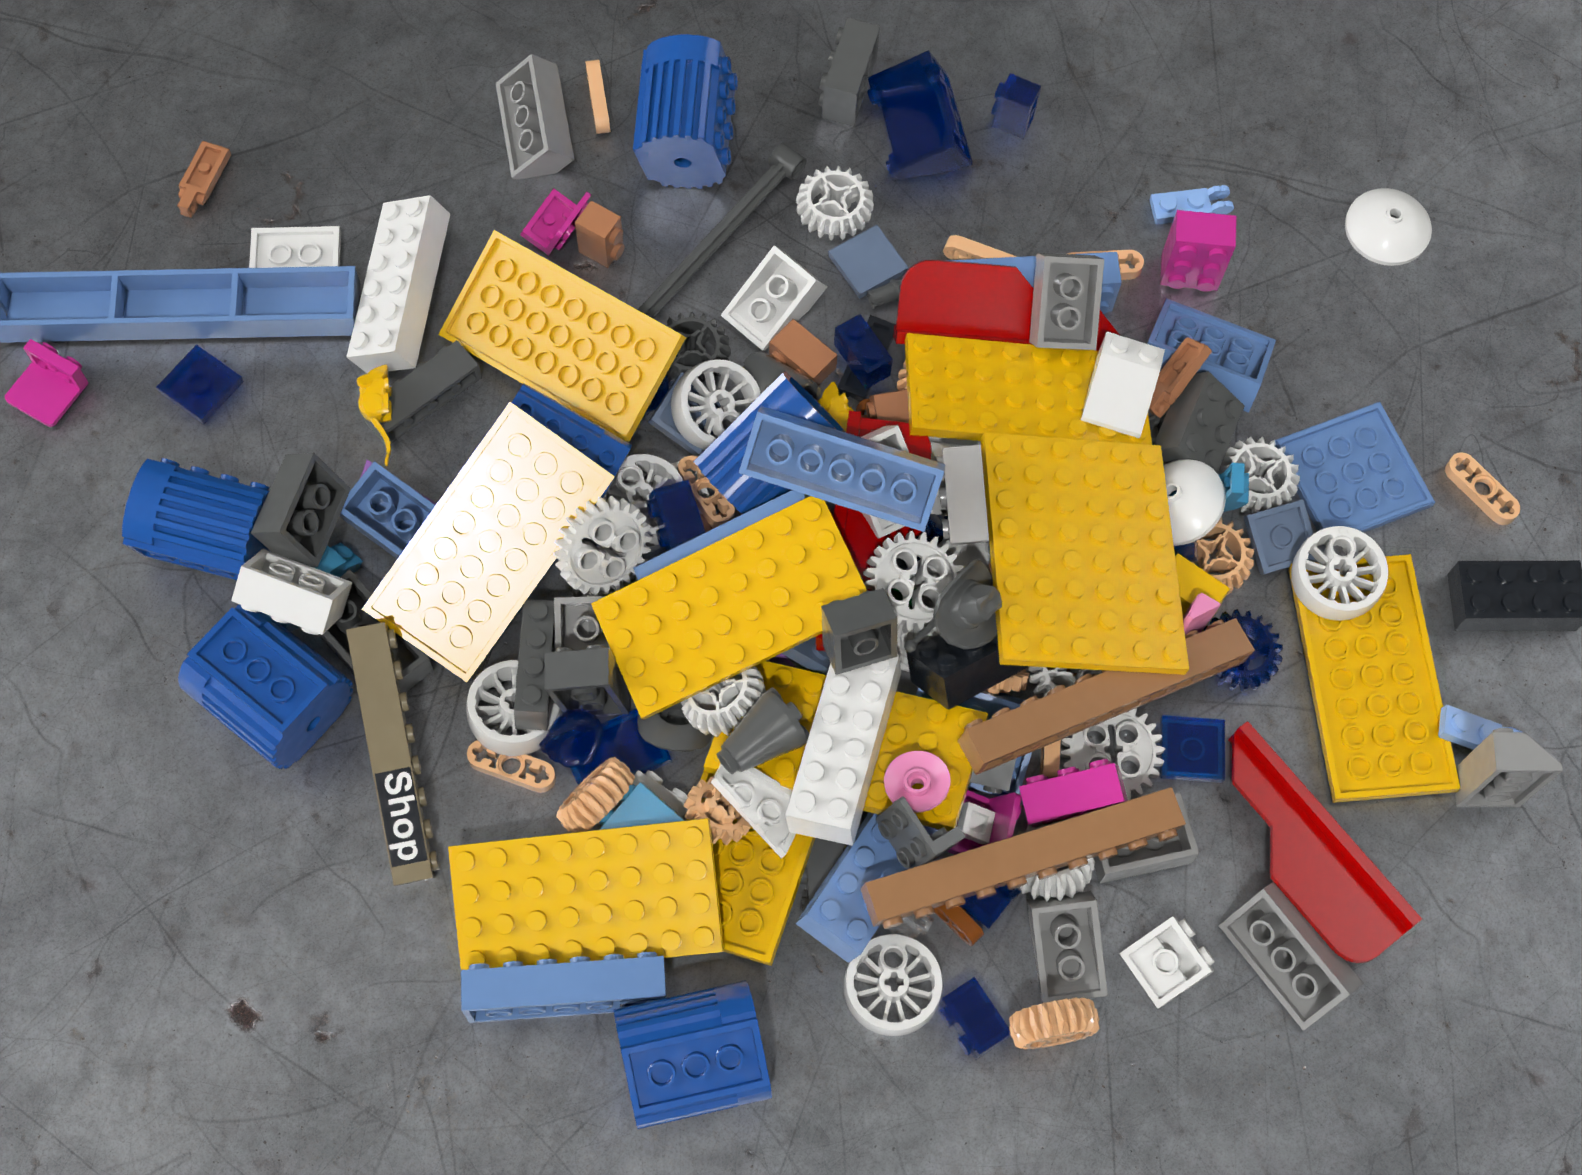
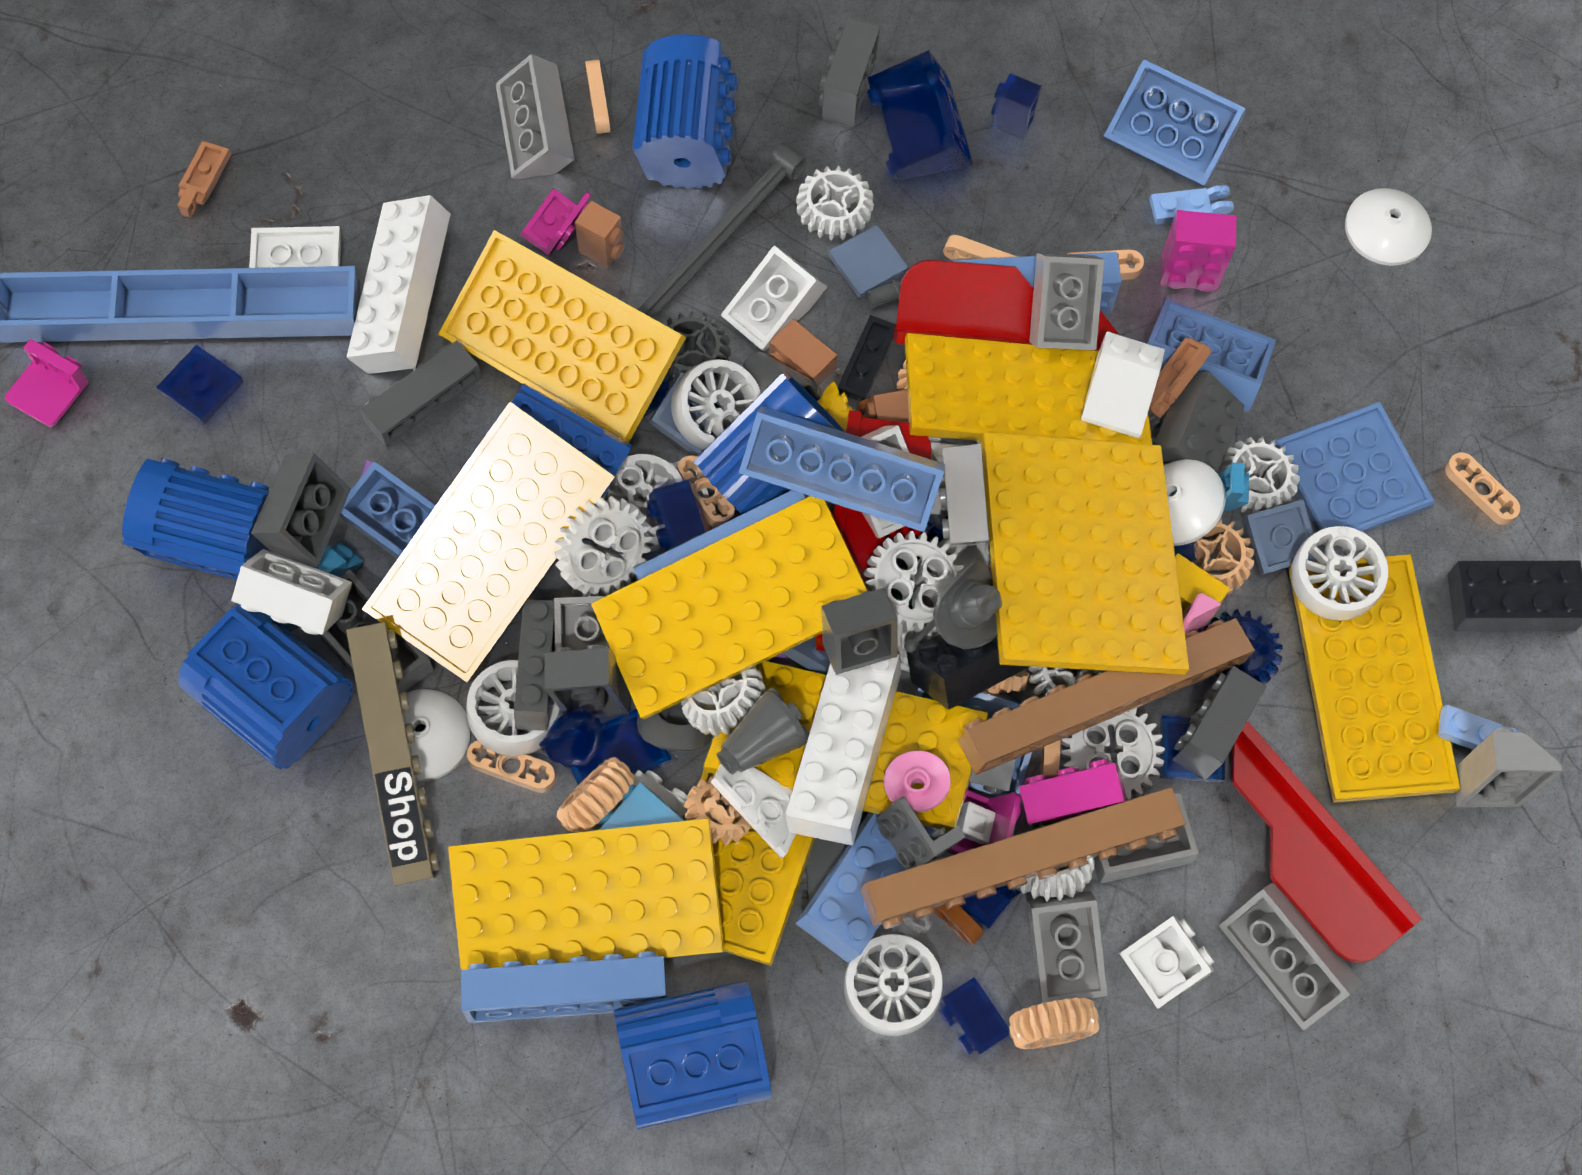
yellow animal [357,364,392,466] -> none
clear blue brick [834,314,893,389] -> none
none -> white dish [404,689,471,781]
none -> medium blue slope [1104,59,1246,186]
none -> dark grey brick [1172,666,1267,781]

